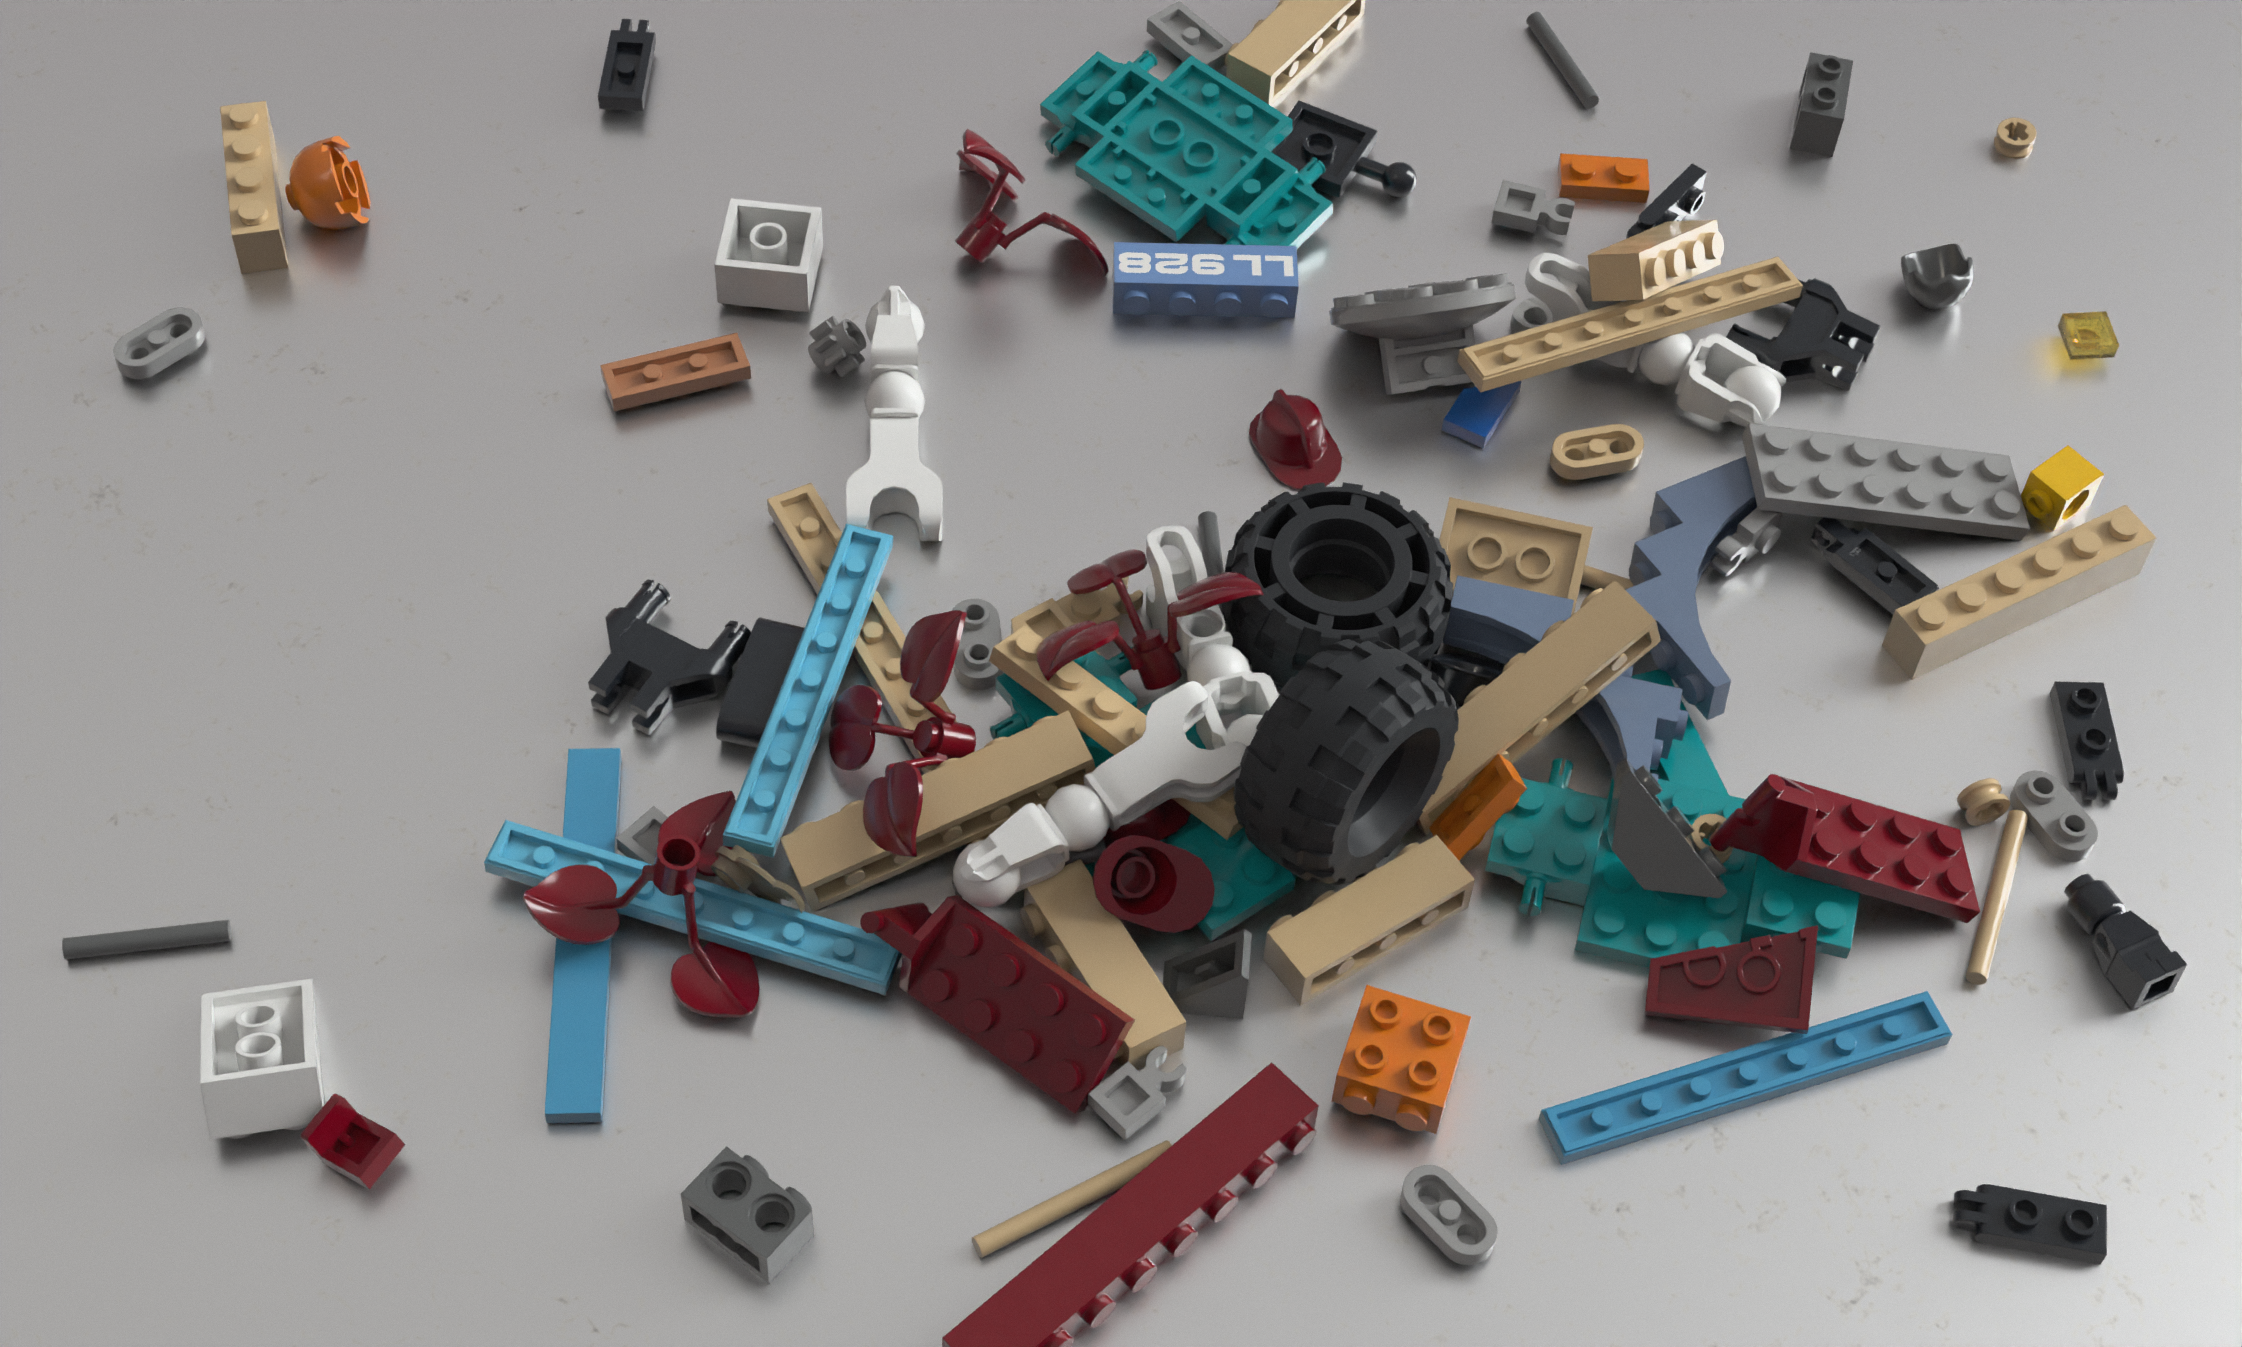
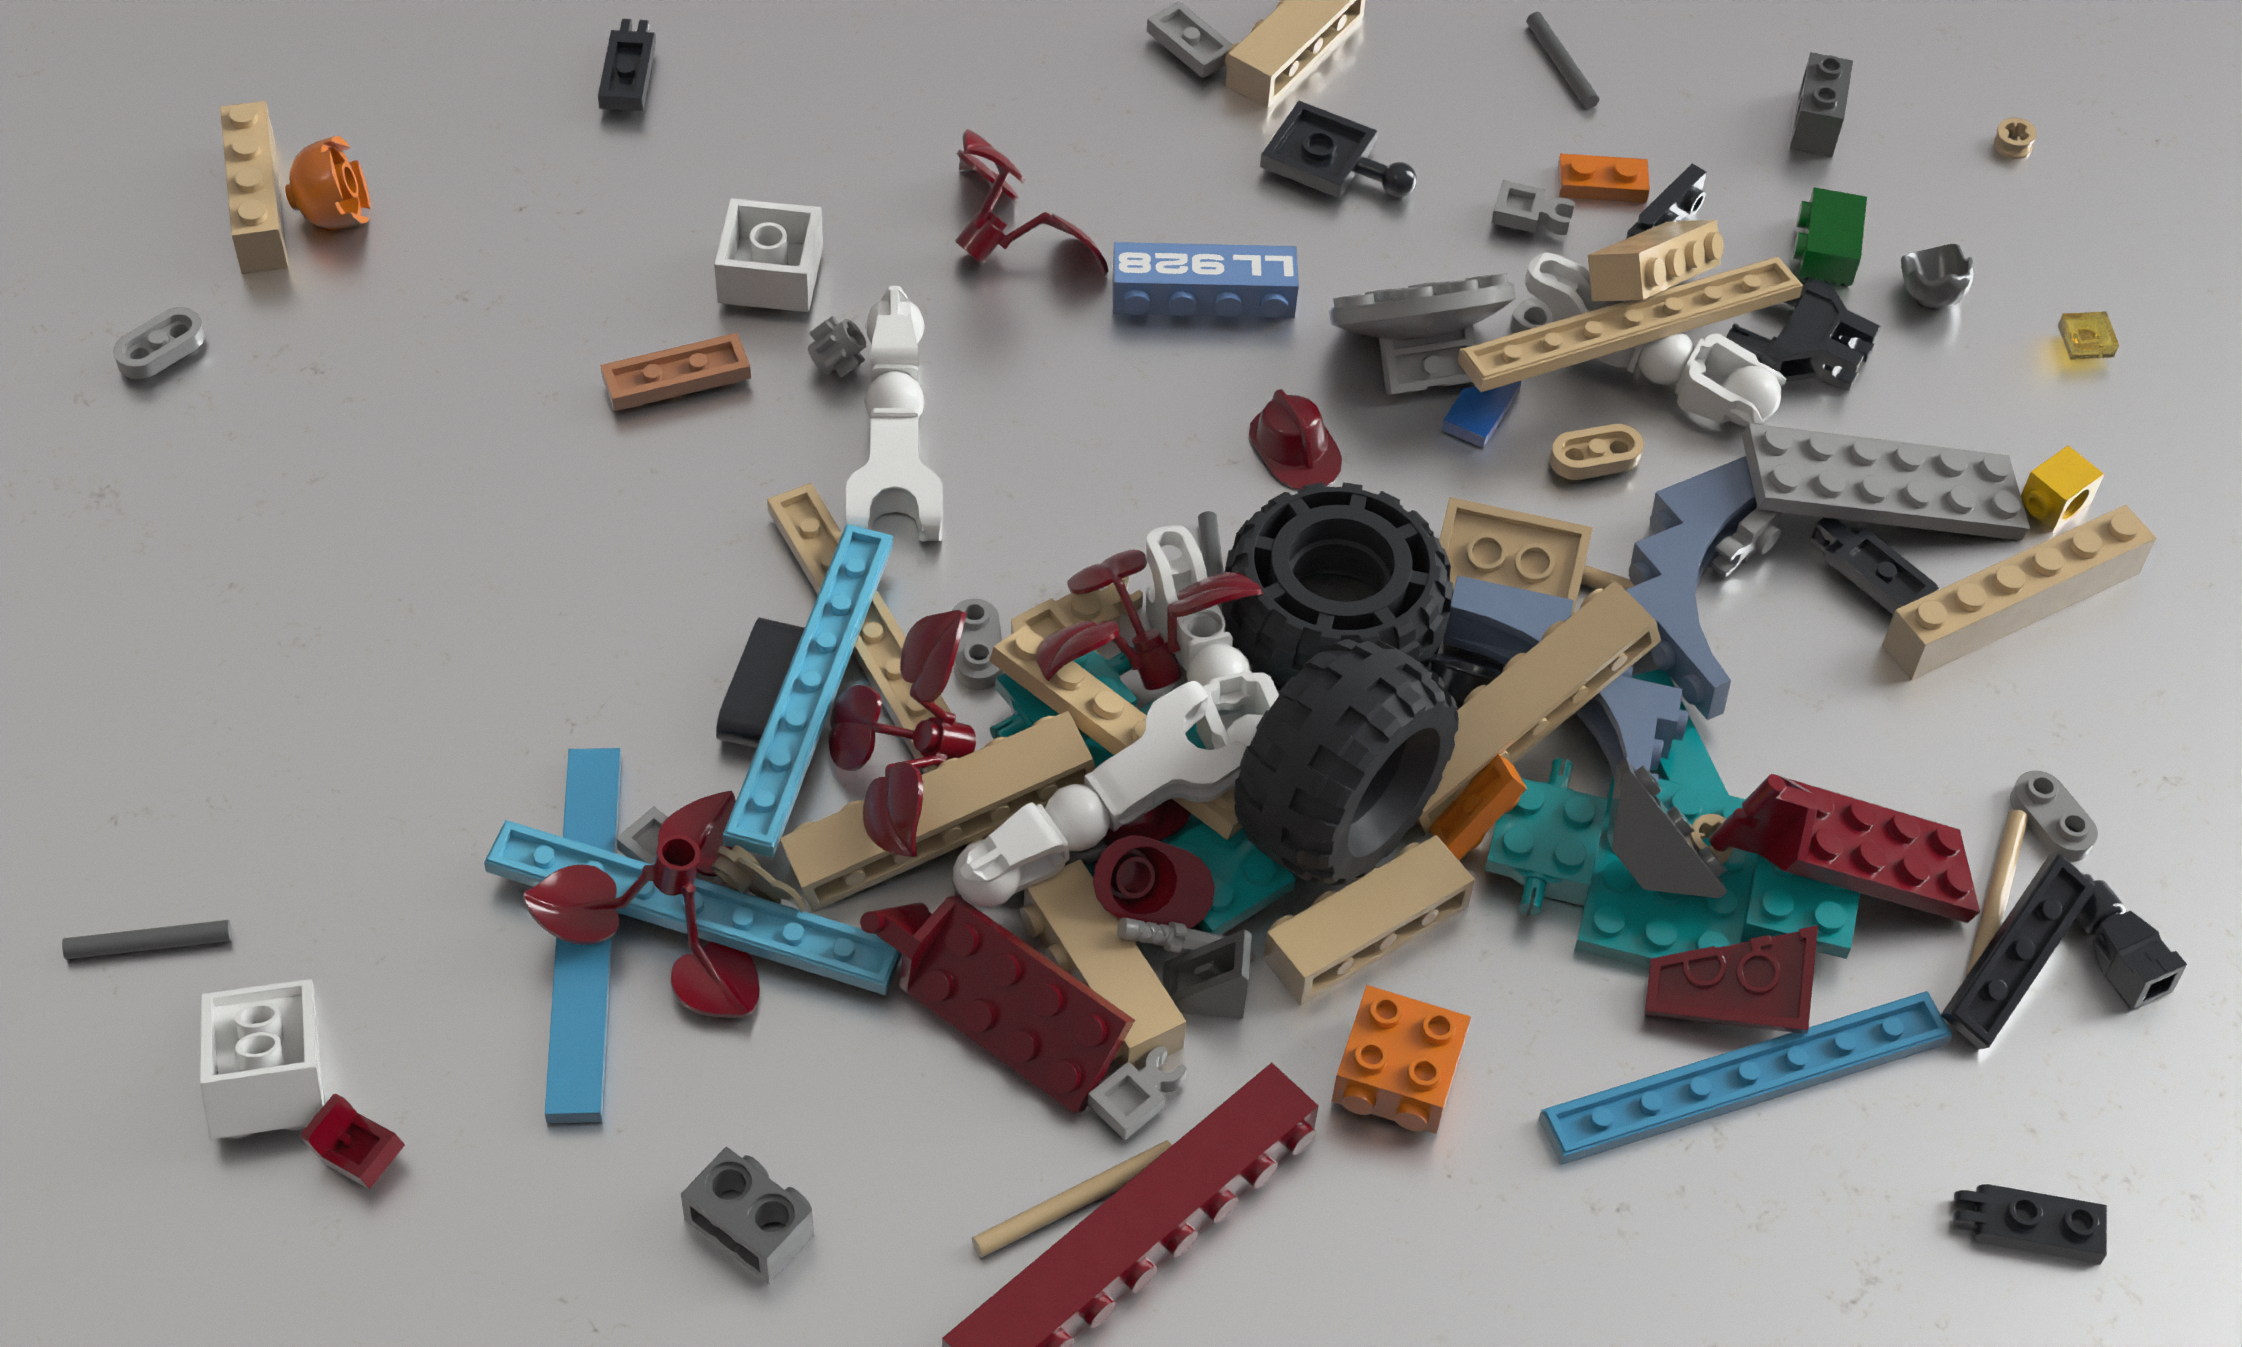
black connector [588,580,751,735] -> none
teal piece [1040,50,1333,249] -> none
light grey plate [1400,1165,1497,1265] -> none
tan bush [1956,778,2010,826] -> none
black hinge [2050,681,2124,800] -> none
none -> light grey piece [1117,917,1256,962]
none -> green brick [1793,187,1867,287]
none -> black tile [1940,852,2097,1050]

